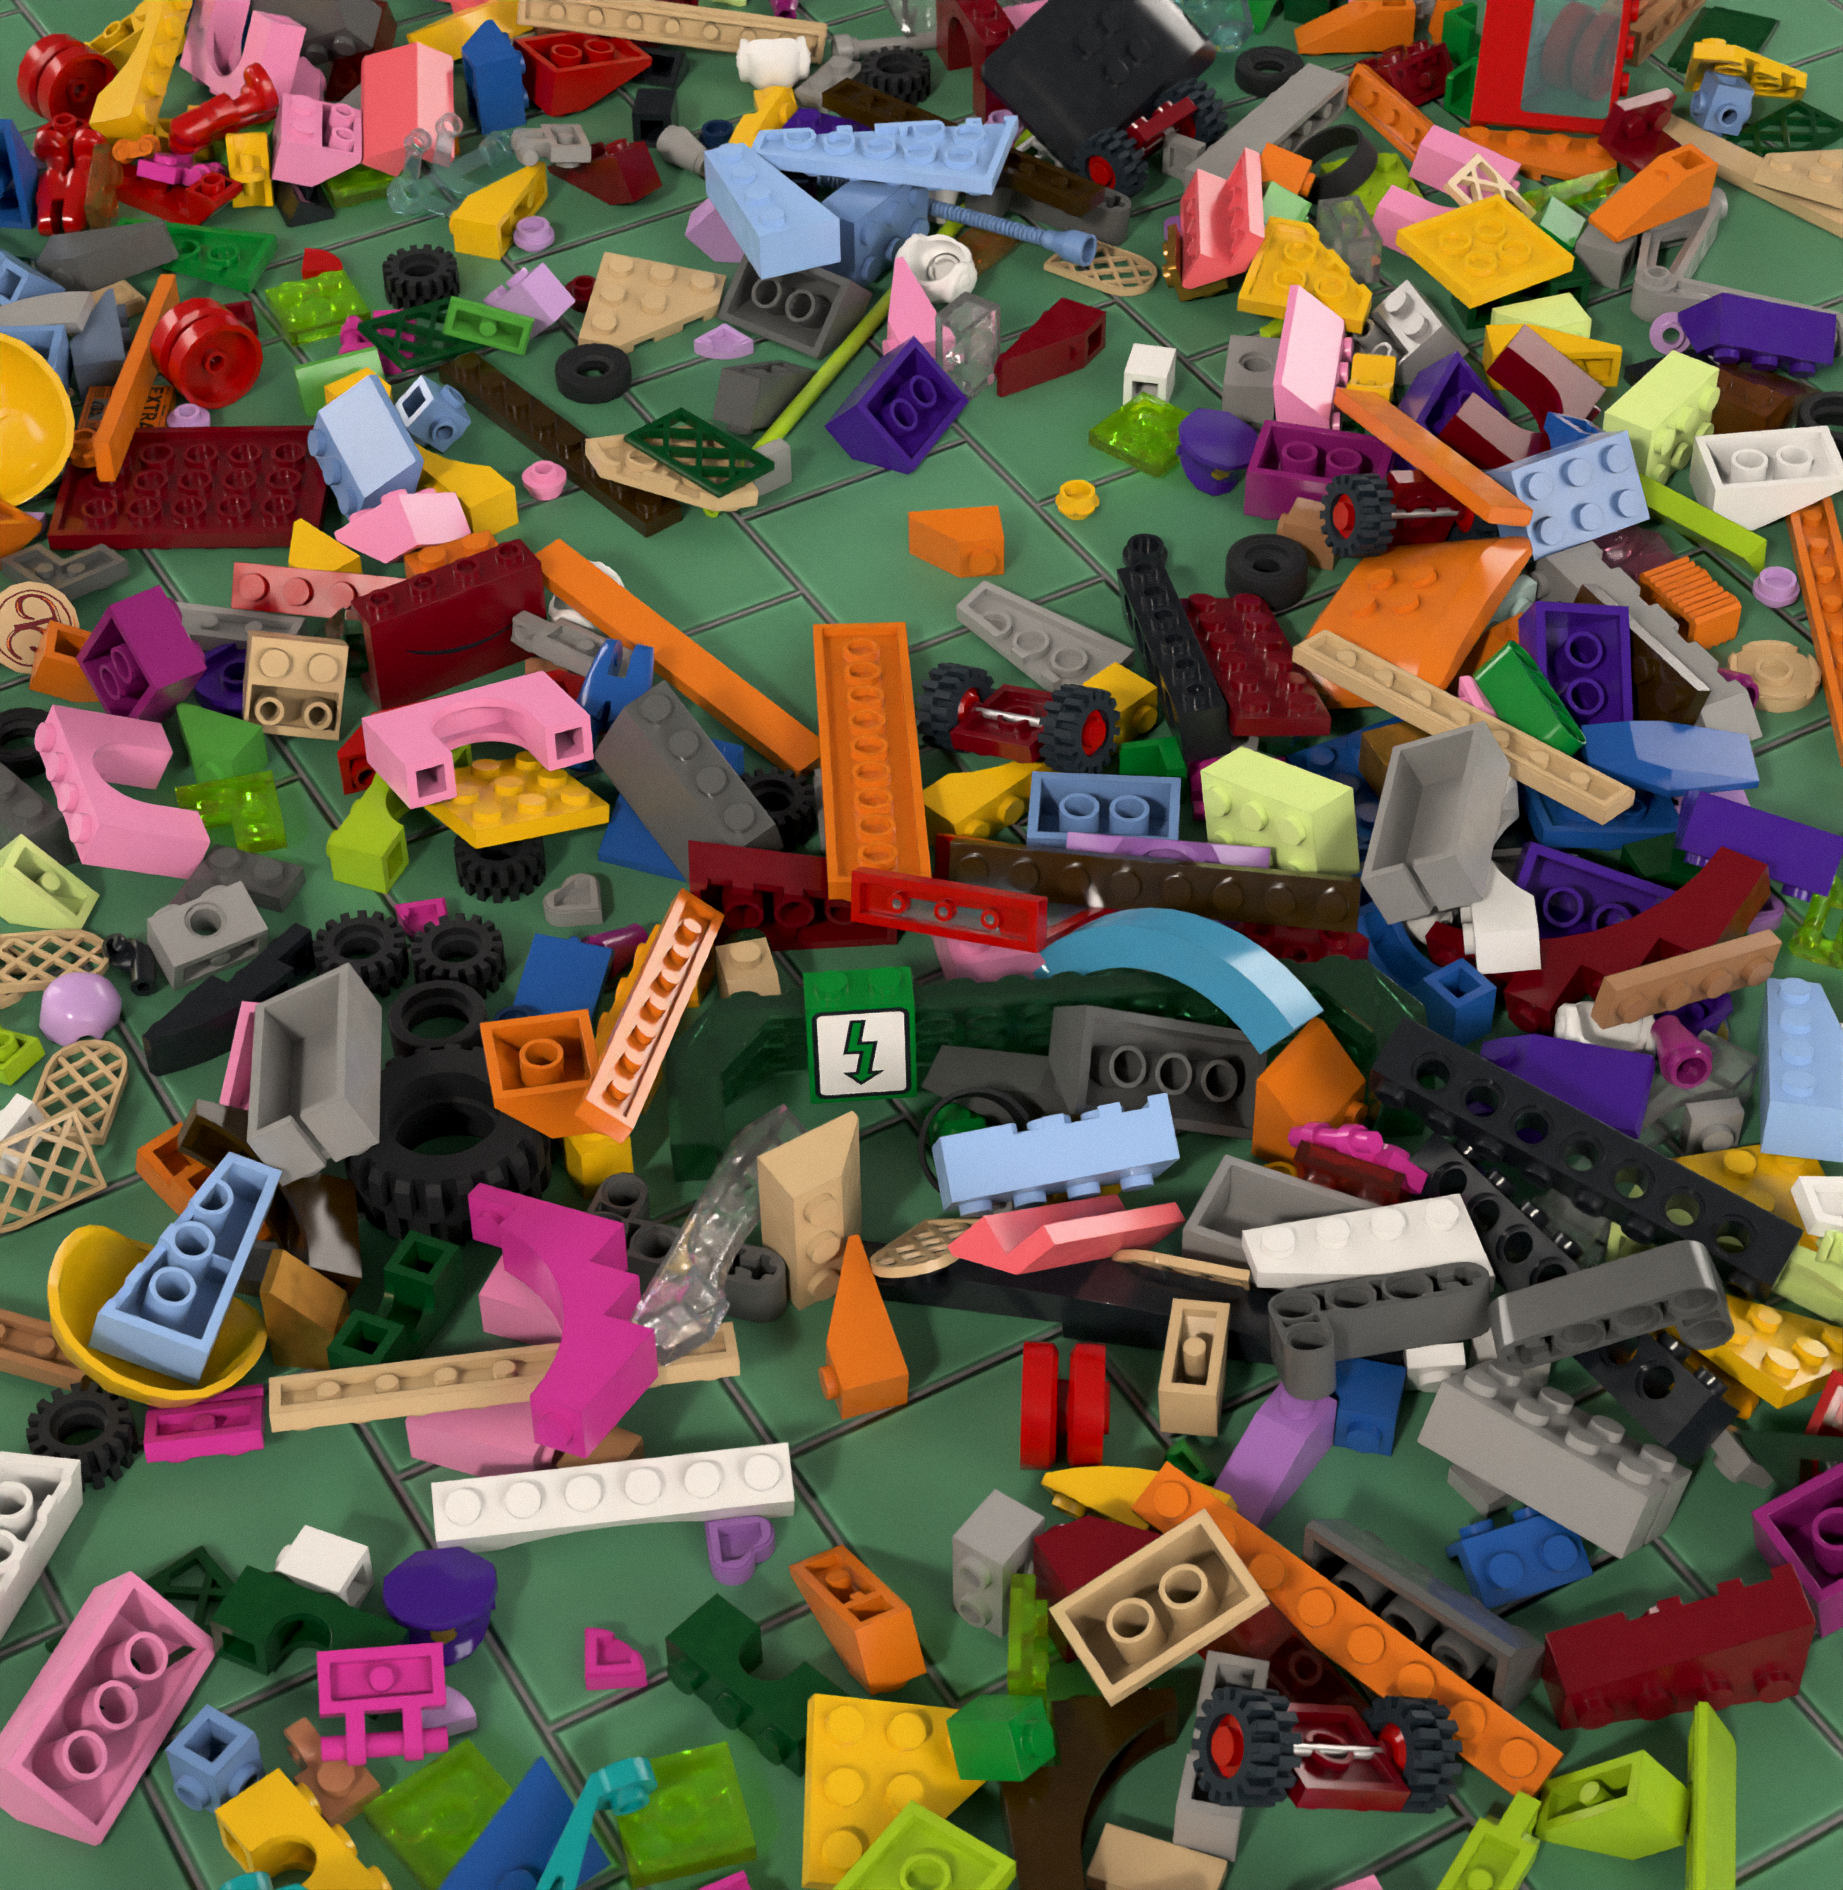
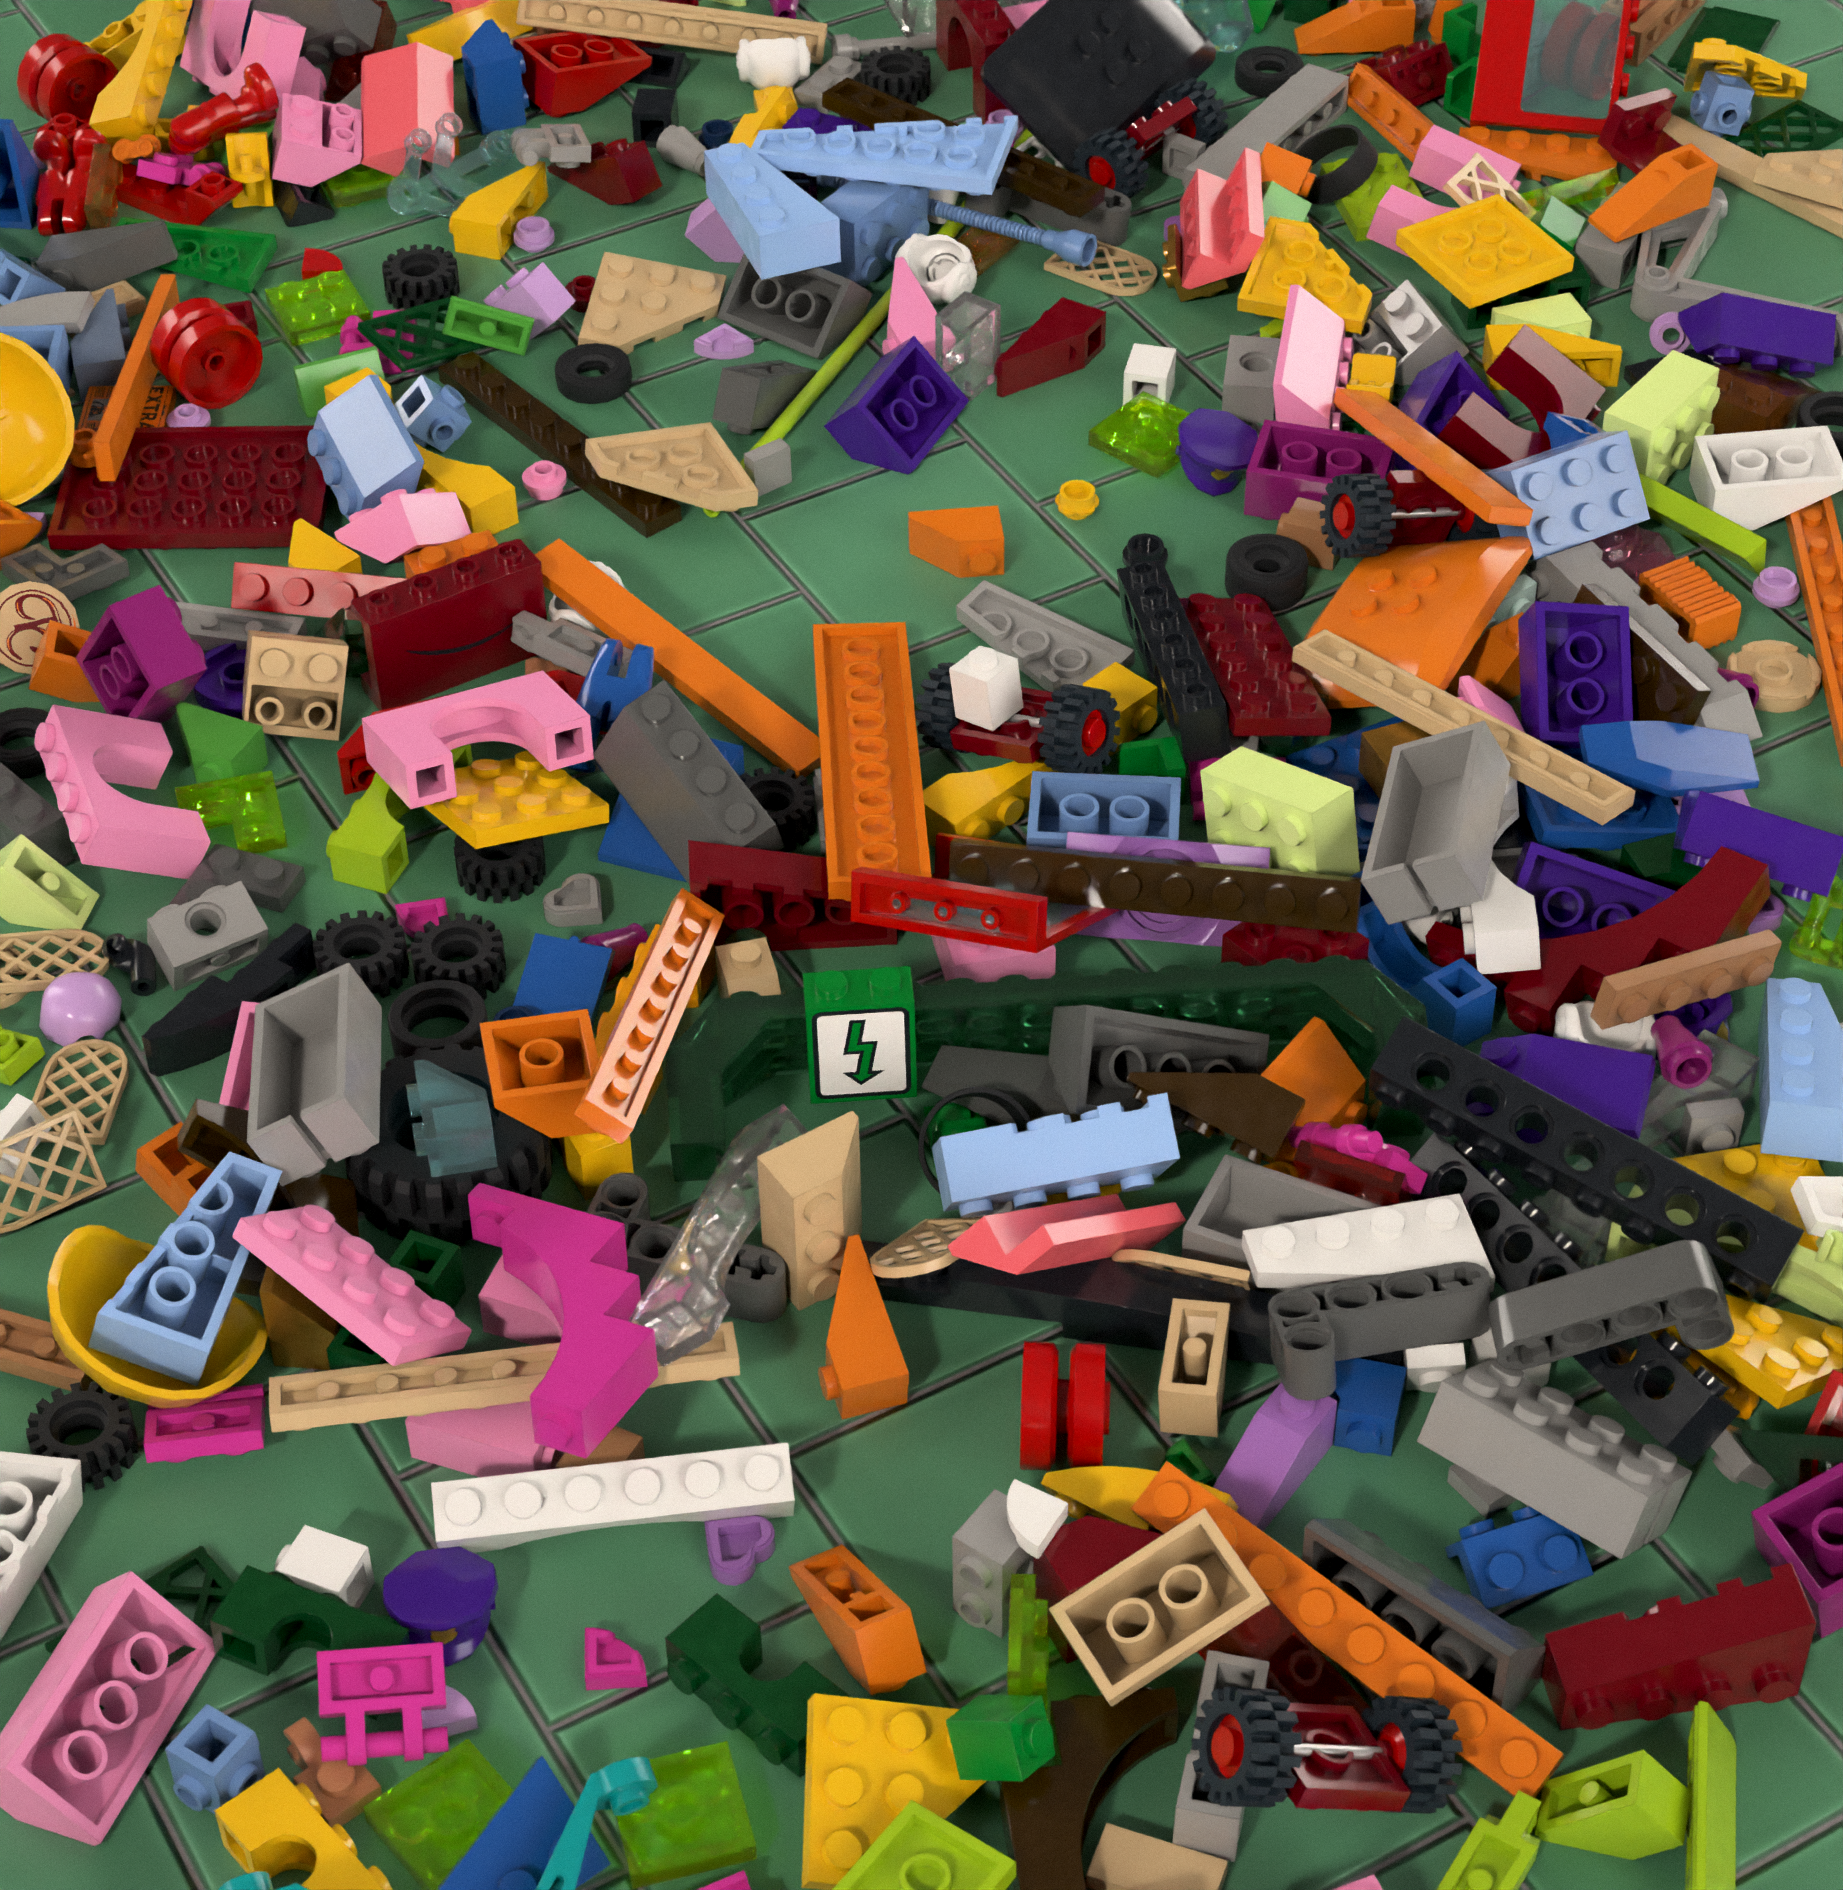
dark green window [623,407,775,498] -> none
dark azure arch [991,908,1324,1054] -> none
clear brick [1316,195,1383,285] -> none
green beam [1473,640,1586,757] -> none
none -> bright pink plate [232,1205,472,1366]
none -> clear light blue slope [406,1059,498,1178]
none -> white brick [949,646,1024,731]
none -> white tile [1007,1479,1068,1559]
none -> dark brown slope [1127,1072,1305,1165]

